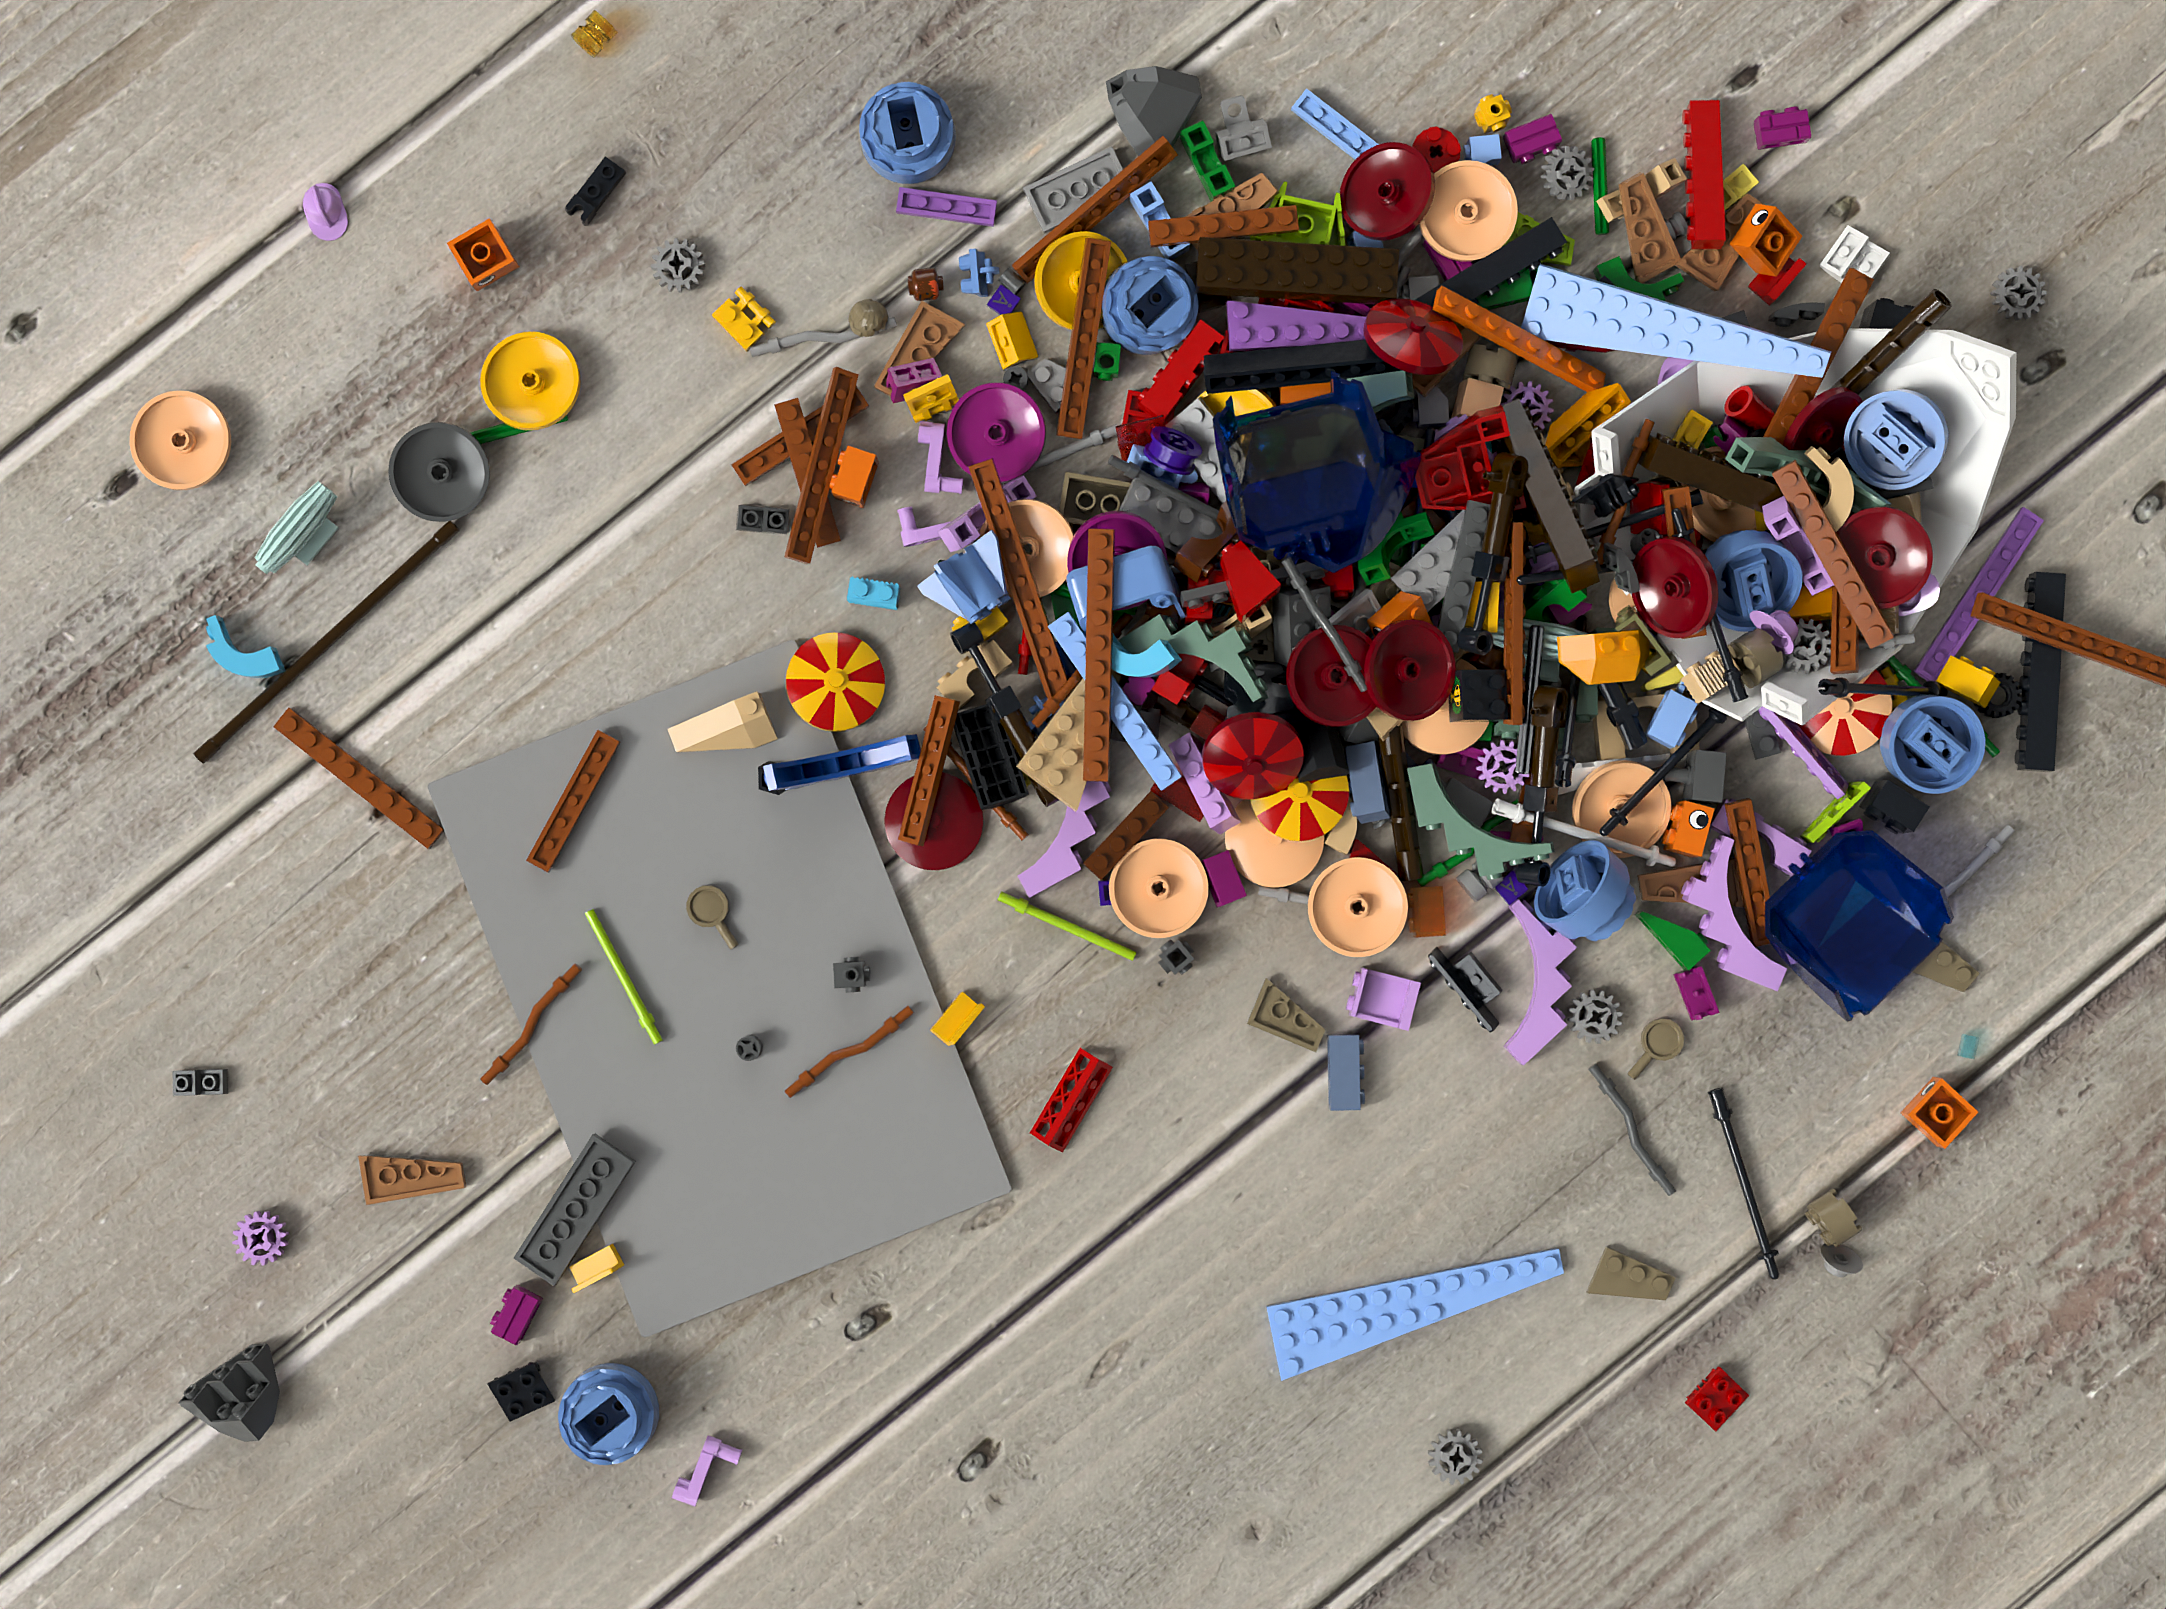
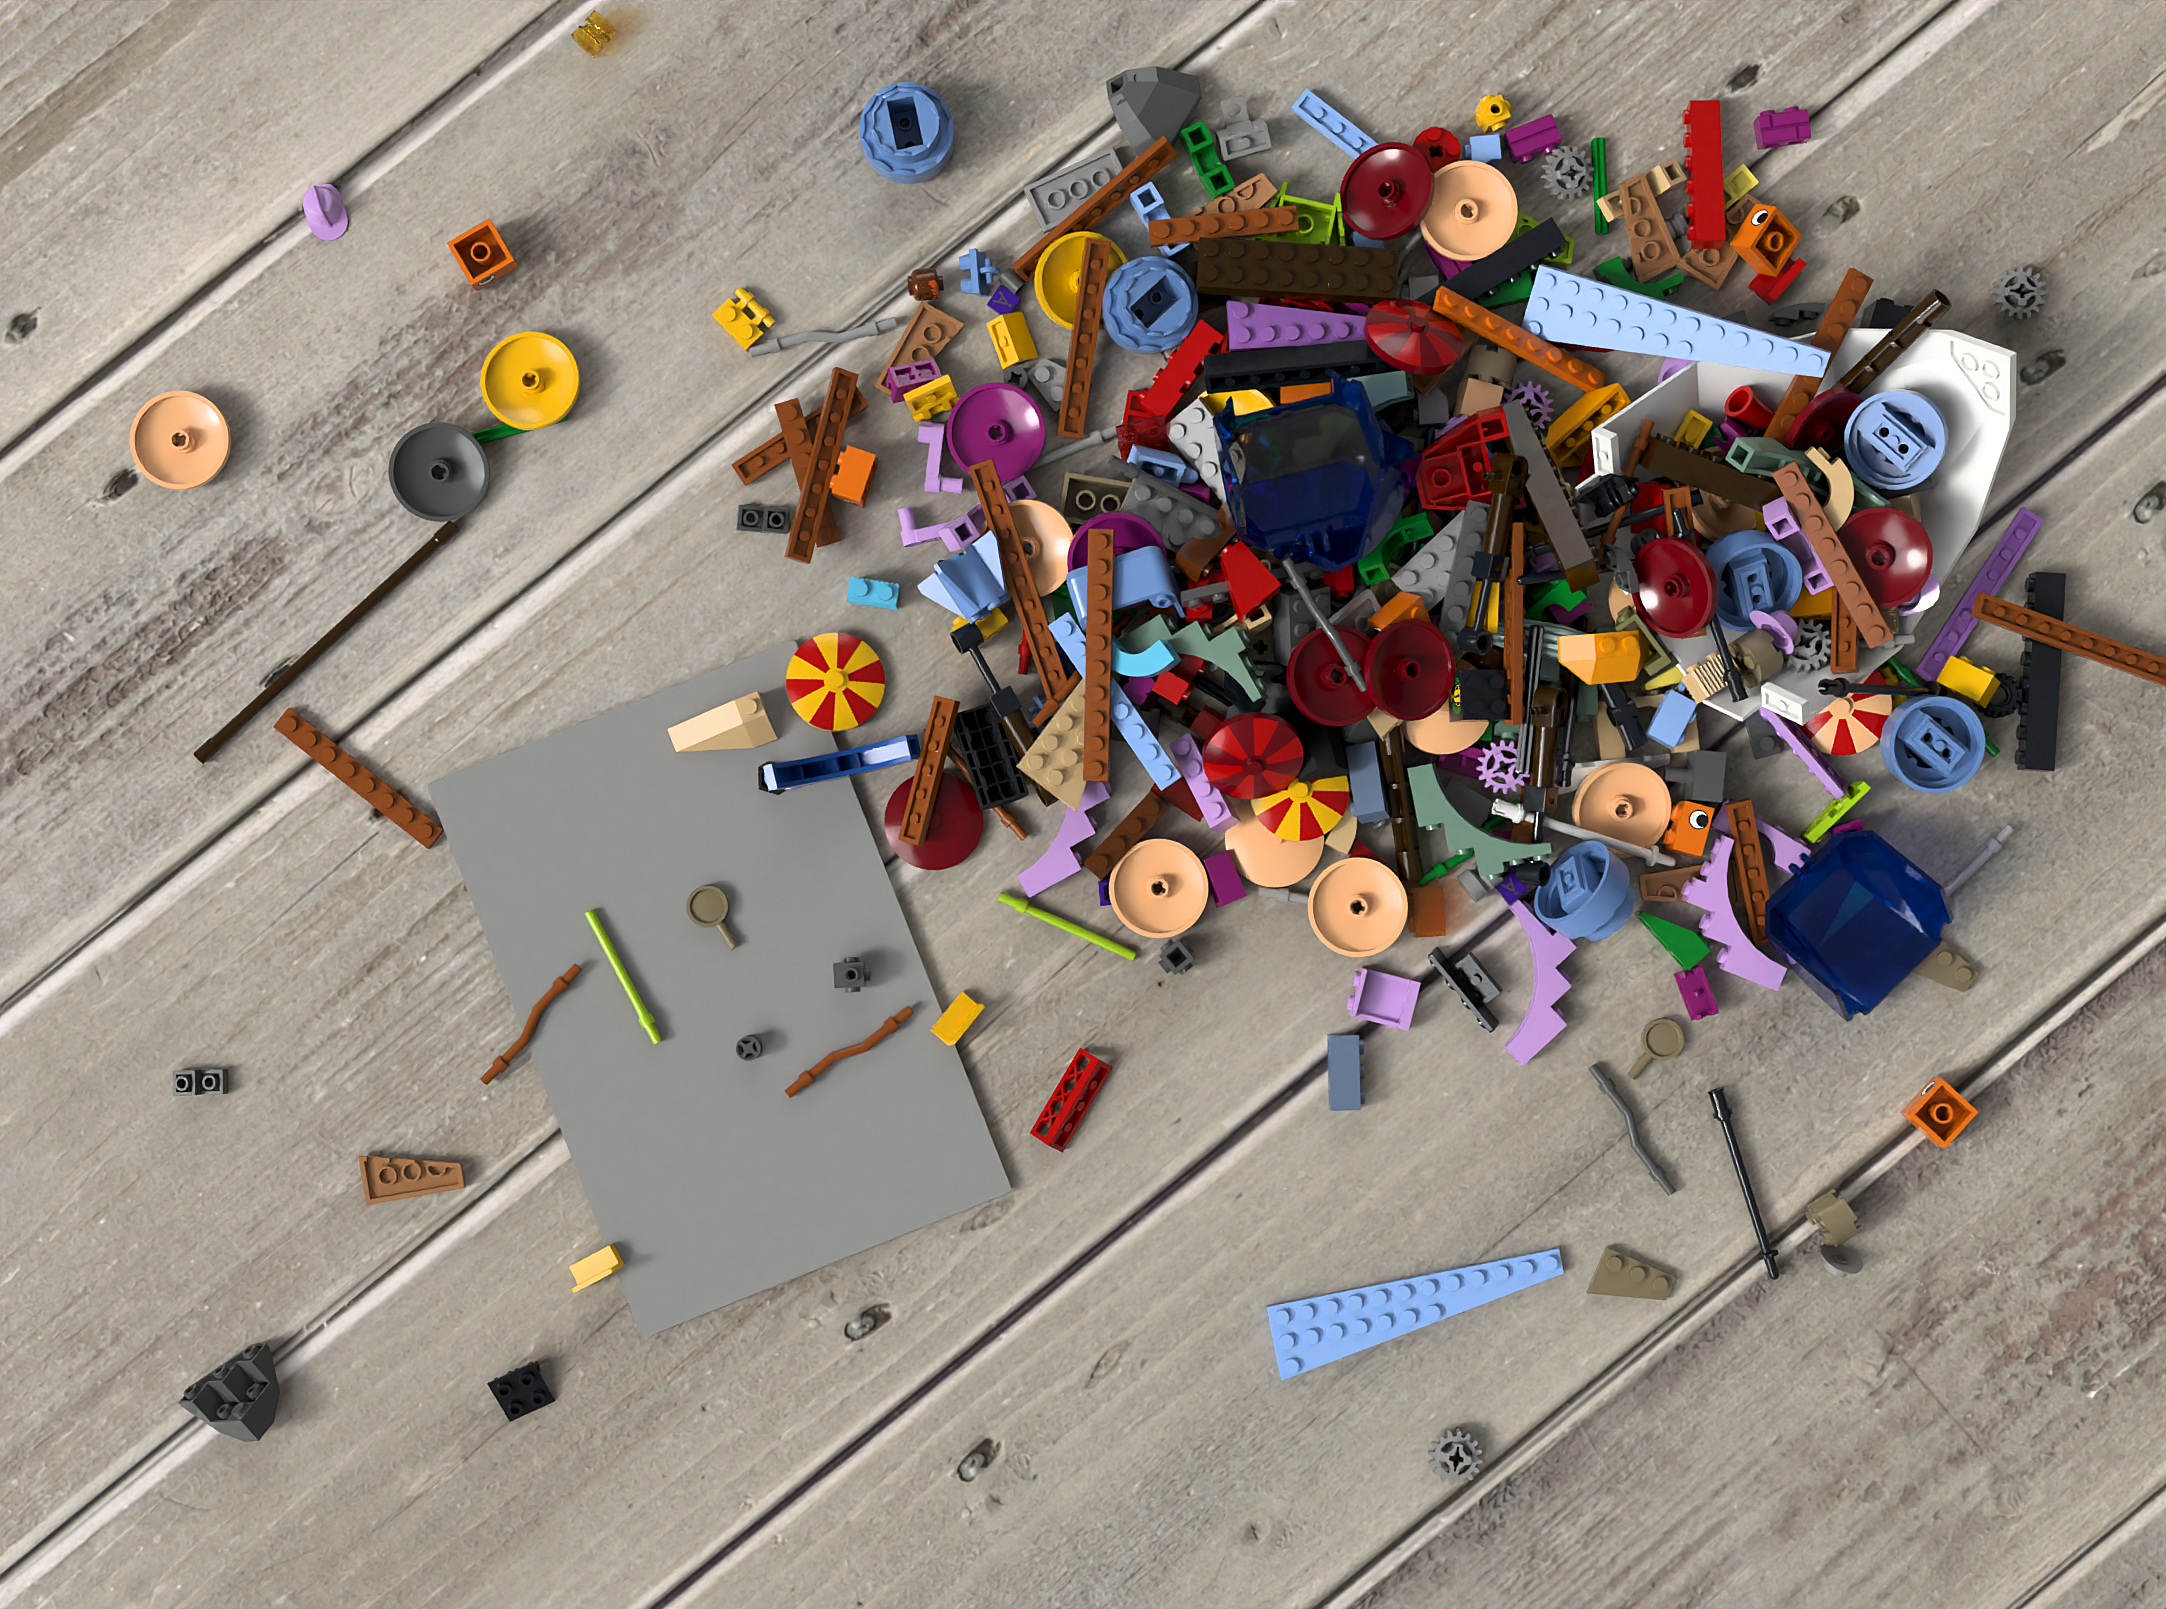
medium azure arch [206,615,285,678] -> none
lavender gear [232,1211,289,1266] -> none
light aqua plate [255,481,339,574] -> none
magenta brick [490,1285,543,1345] -> none
dark grey plate [514,1133,636,1286] -> none
dark orange plate [526,730,621,873] -> none
medium blue piece [558,1363,659,1465] -> none
black plate [565,156,626,226] -> none
light grey gear [651,238,705,293] -> none
lavender beam [672,1435,743,1507] -> none
dark tan hair [848,299,888,337] -> none
medium lavender plate [896,187,997,227] -> none
tan arch [936,640,1013,710] -> none
green brick [1093,342,1121,381] -> none
dark purple wheel [1143,427,1203,475] -> none
dark tan wing [1247,978,1325,1052] -> none
light grey gear [1567,990,1623,1044] -> none
black bar [1600,707,1728,836] -> none
red hinge [1685,1366,1749,1432] -> none
white slope [1820,225,1890,283] -> none
black brick [1859,780,1930,834] -> none
clear light blue hinge [1957,1034,1979,1060] -> none

